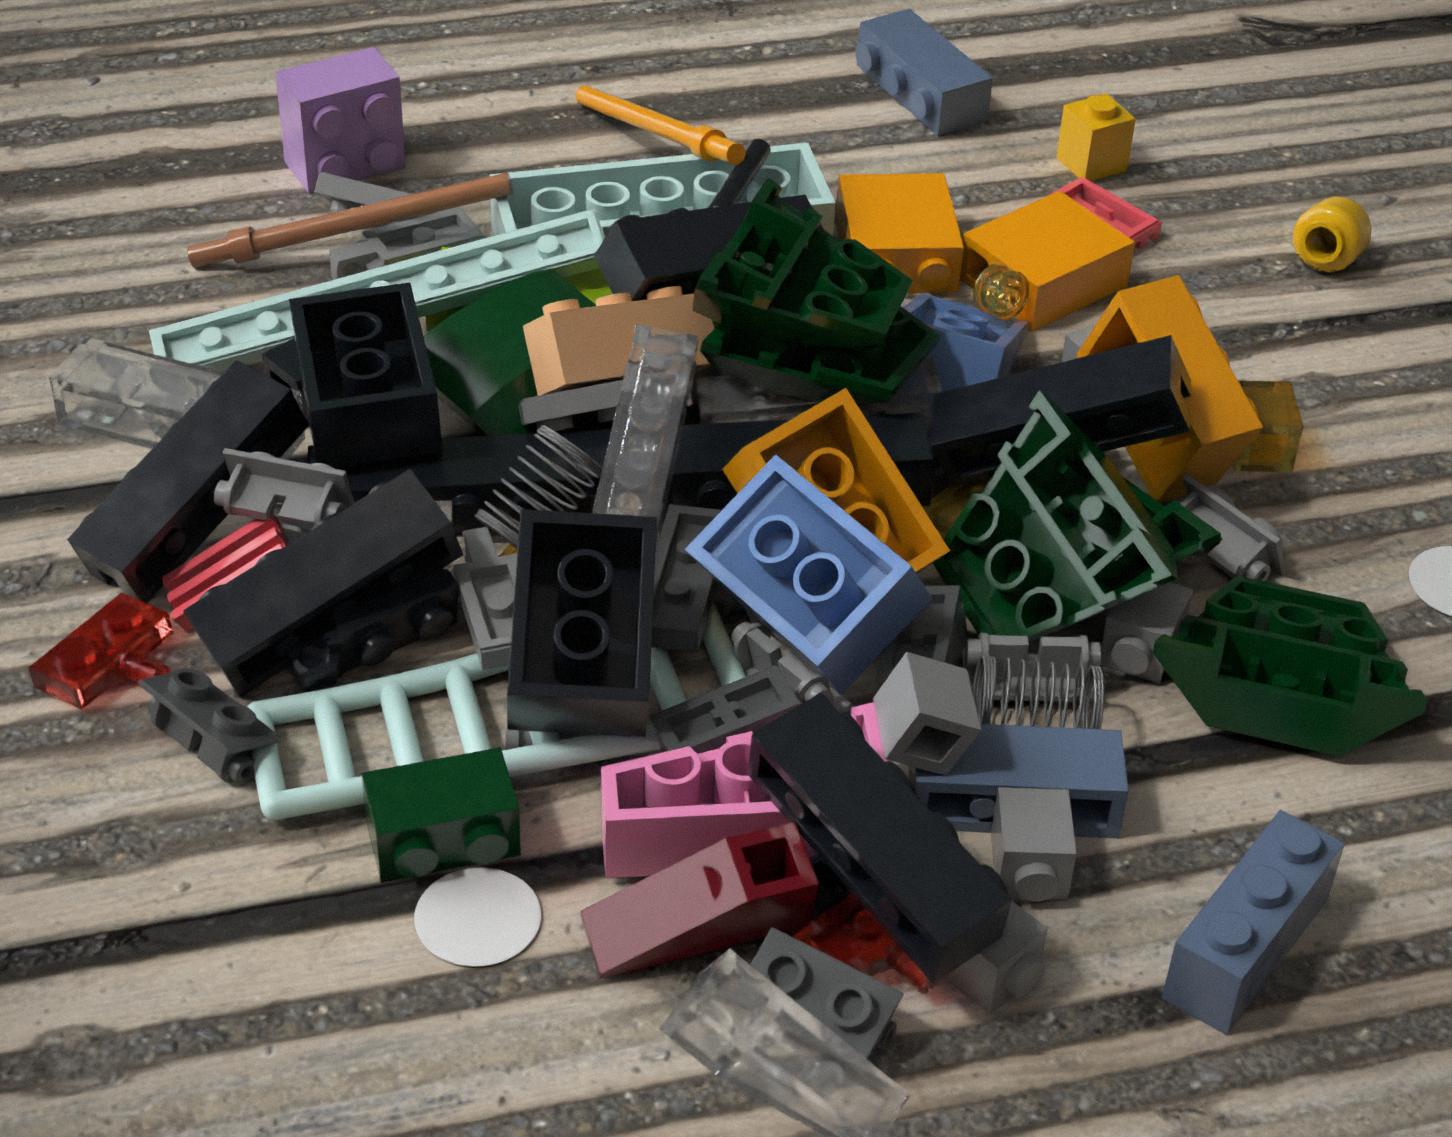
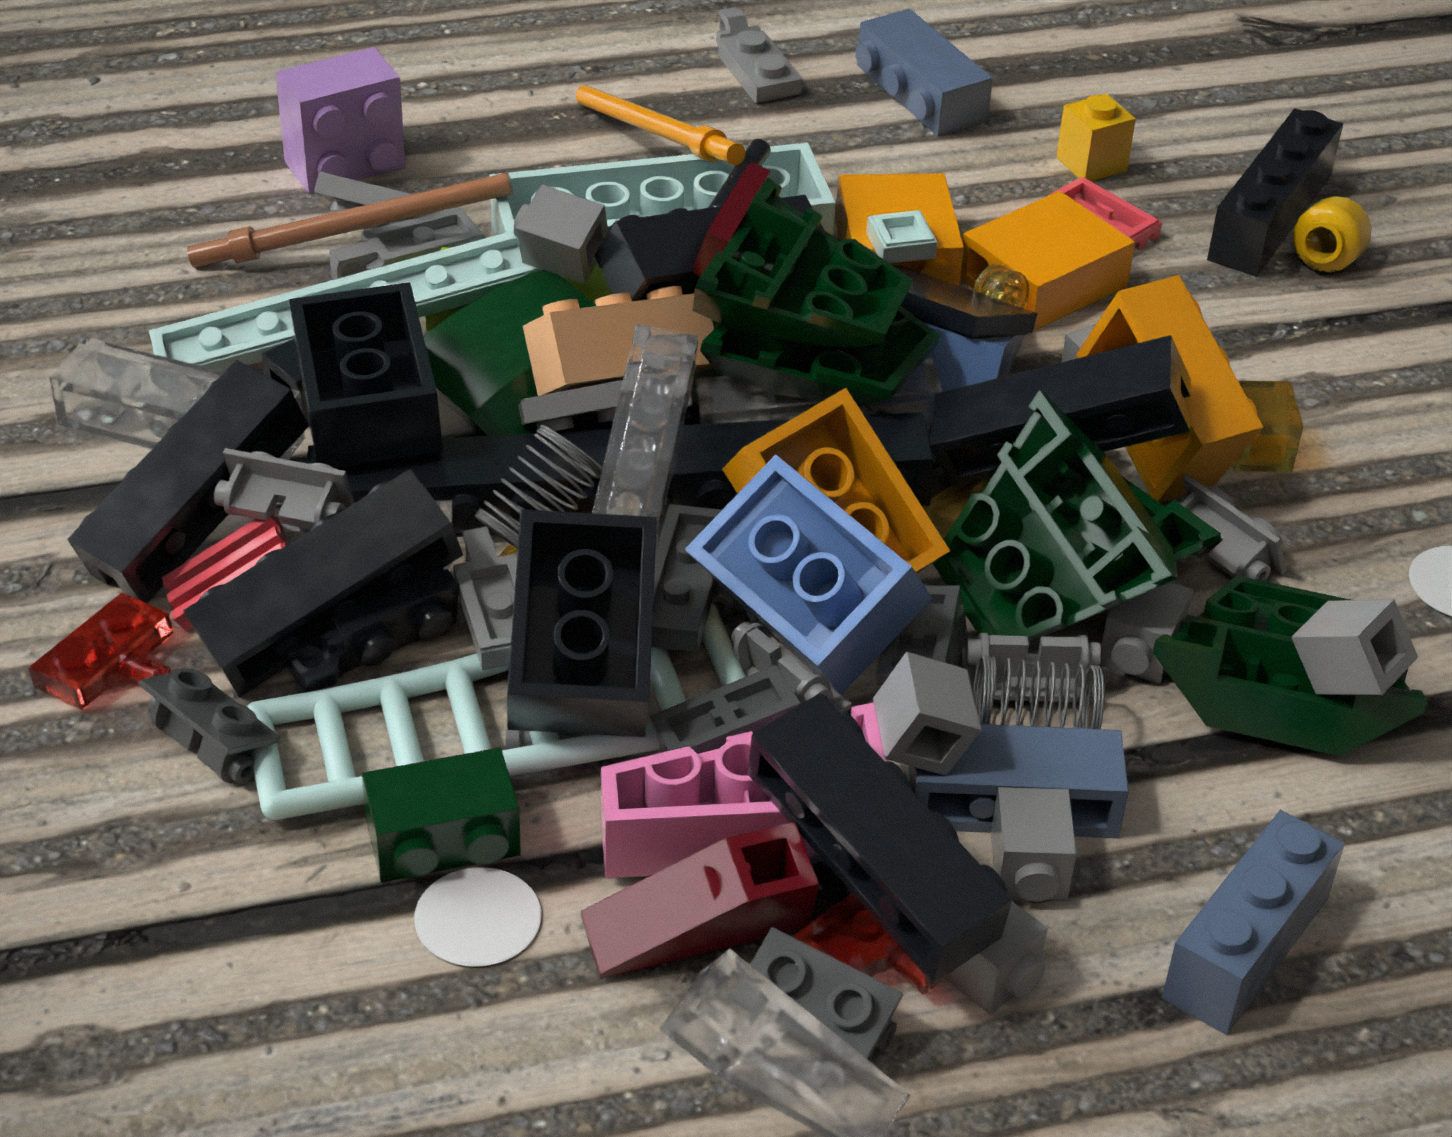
none -> light grey brick [513,184,608,284]
none -> dark red tile [693,162,771,276]
none -> light grey hinge [716,7,803,104]
none -> light aqua tile [866,210,938,264]
none -> black tile [892,265,1038,339]
none -> black brick [1207,108,1344,277]
none -> light grey brick [1291,599,1418,695]

